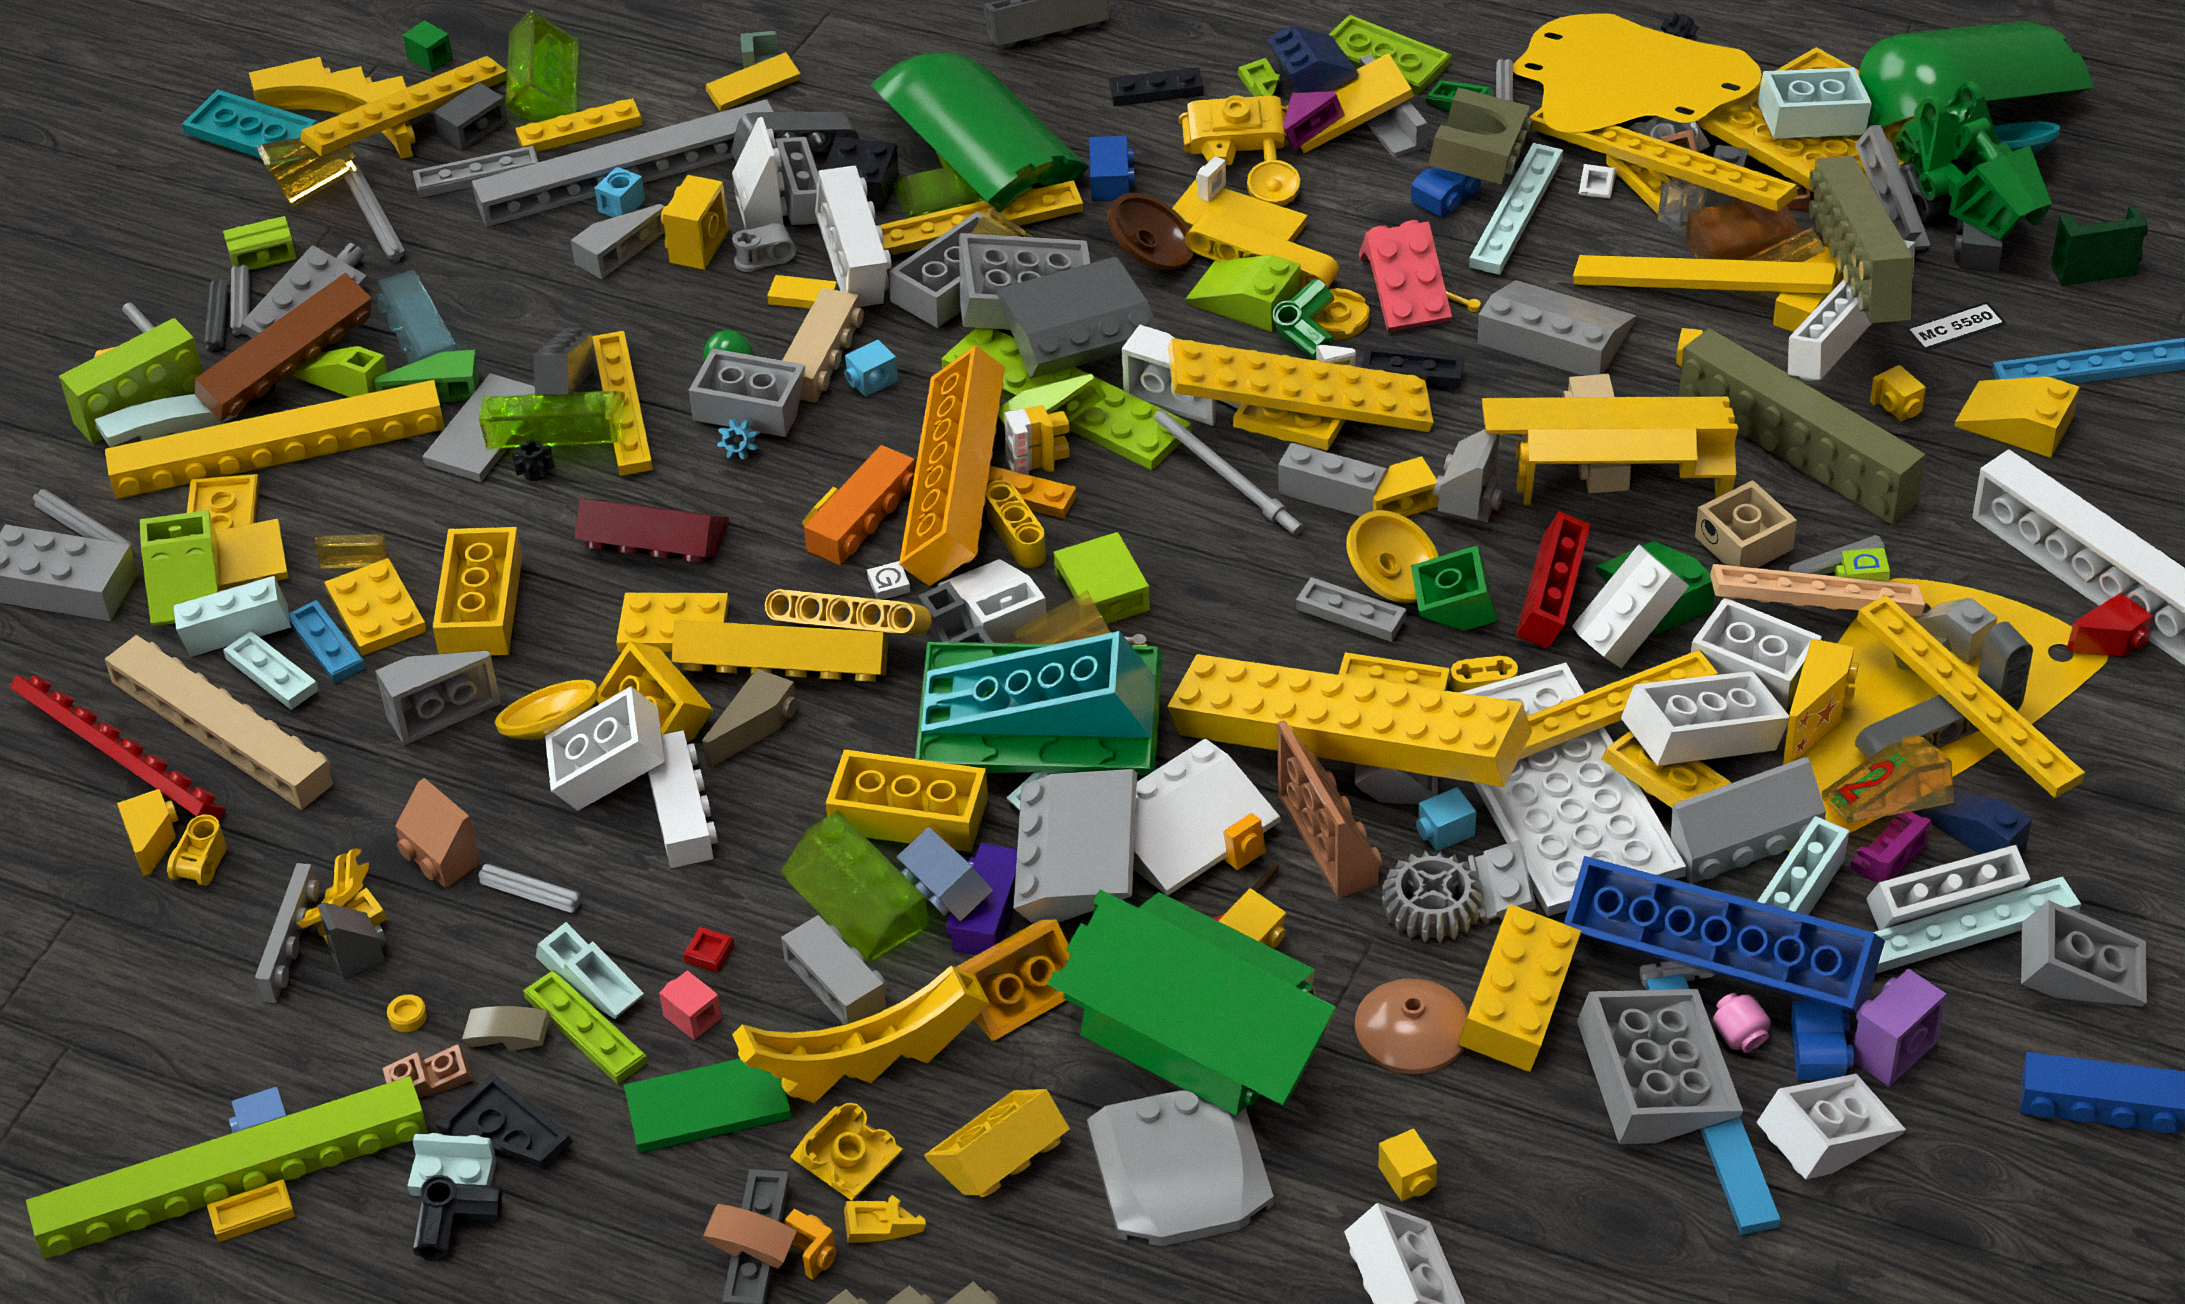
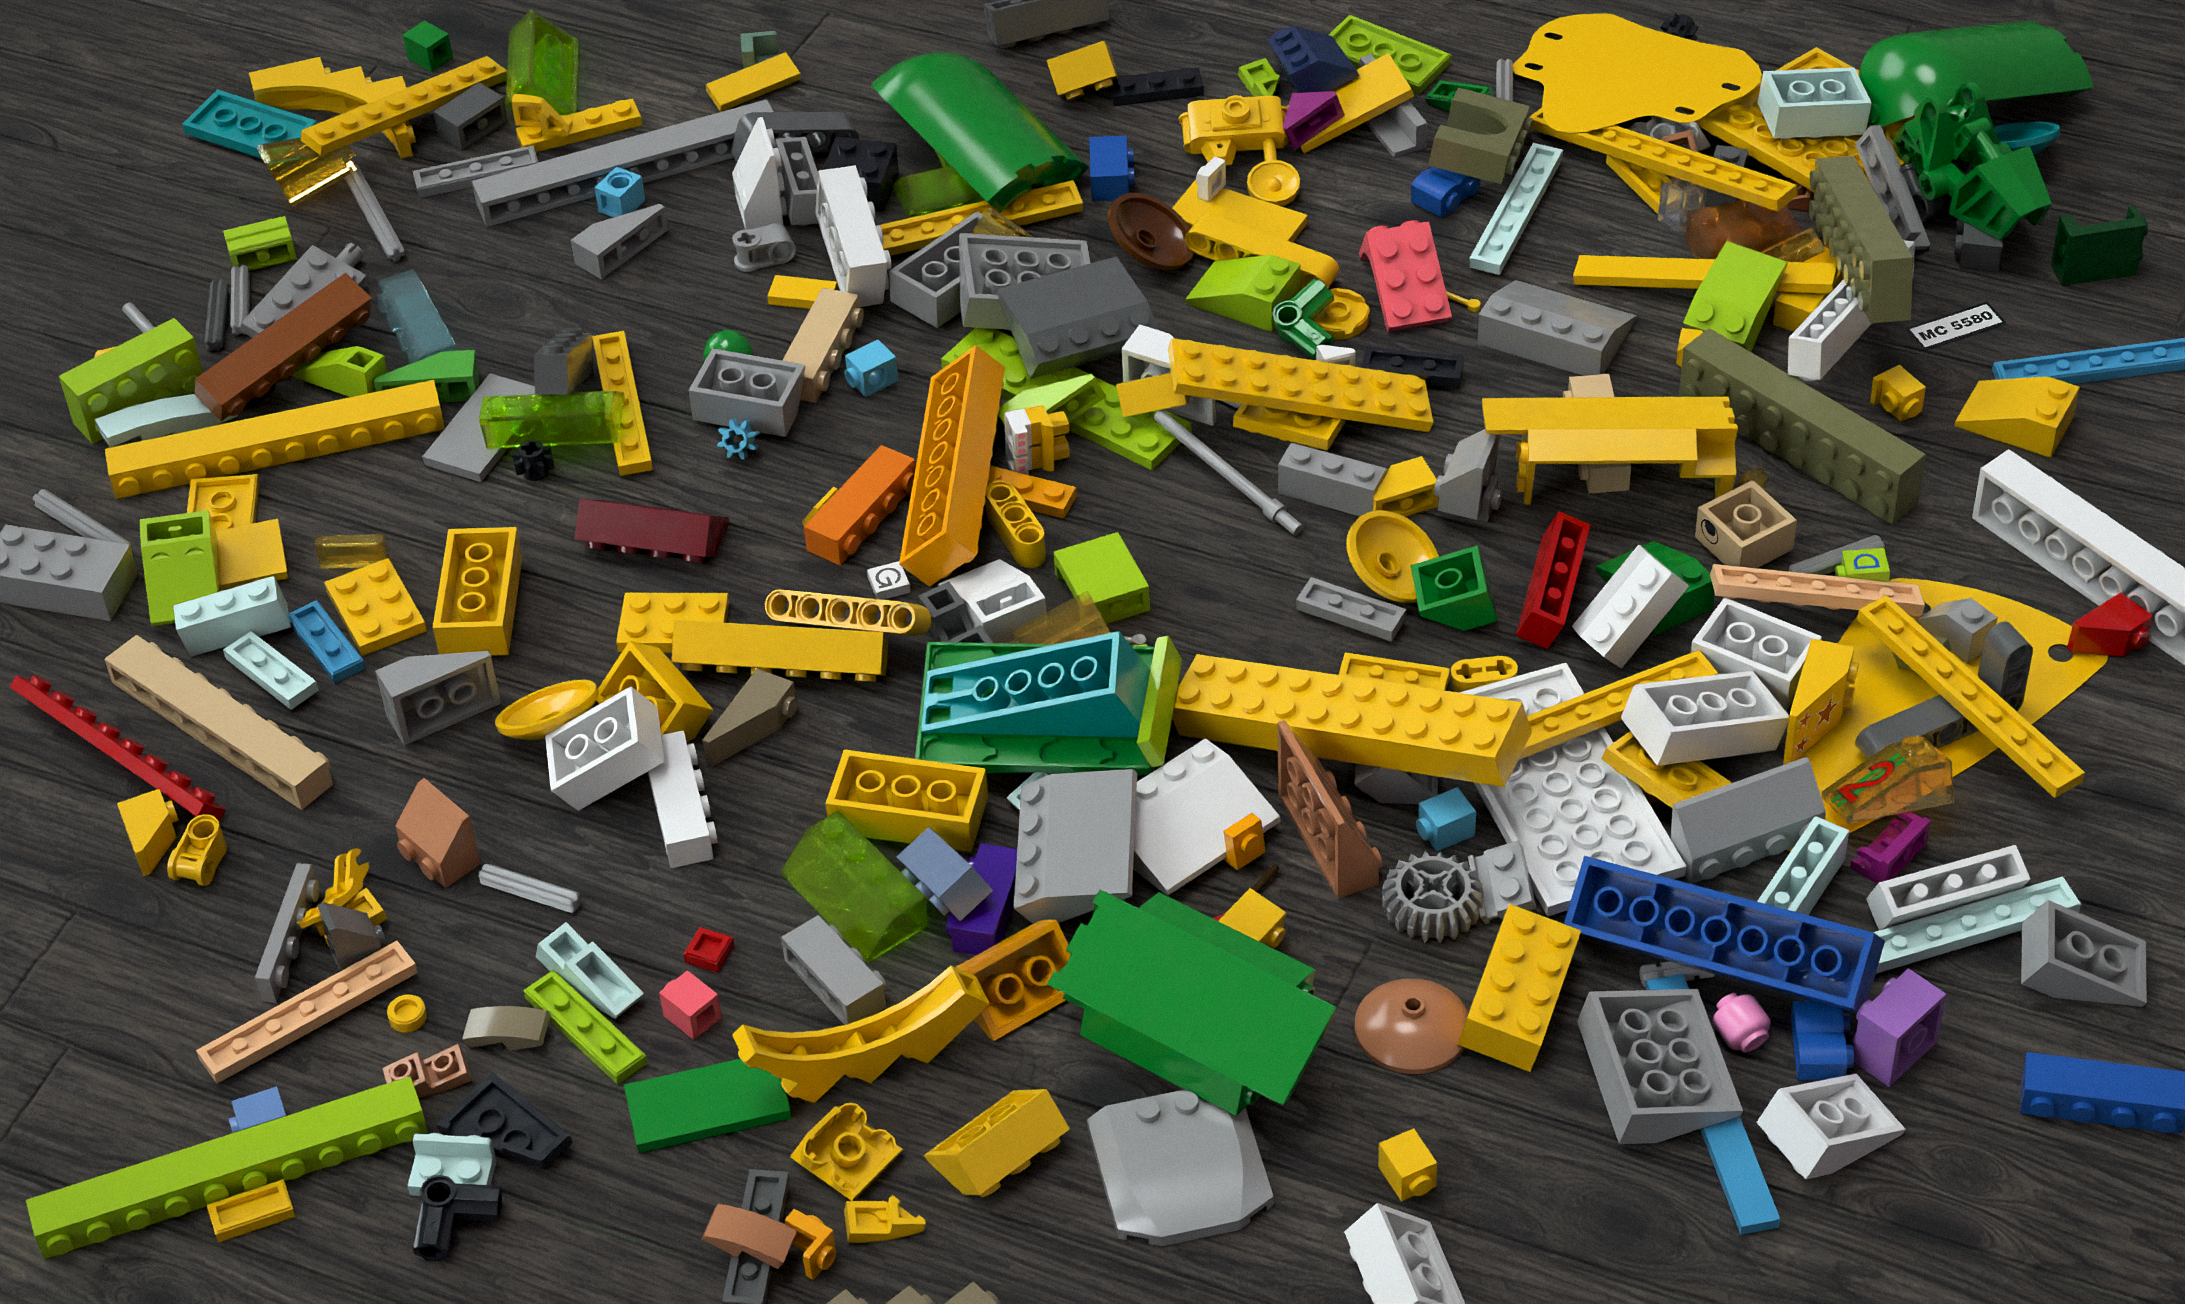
yellow brick [661,175,729,270] -> none
white slope [1579,164,1616,199] -> none
dark blue slope [1913,787,2032,855] -> none
none -> light nougat plate [196,941,418,1083]
none -> yellow slope [511,94,570,136]
none -> yellow slope [1046,41,1118,101]
none -> yellow tile [1116,373,1189,417]
none -> lime tile [1137,636,1182,767]
none -> lime slope [1683,241,1788,352]
none -> clear yellow plate [1738,467,1769,489]

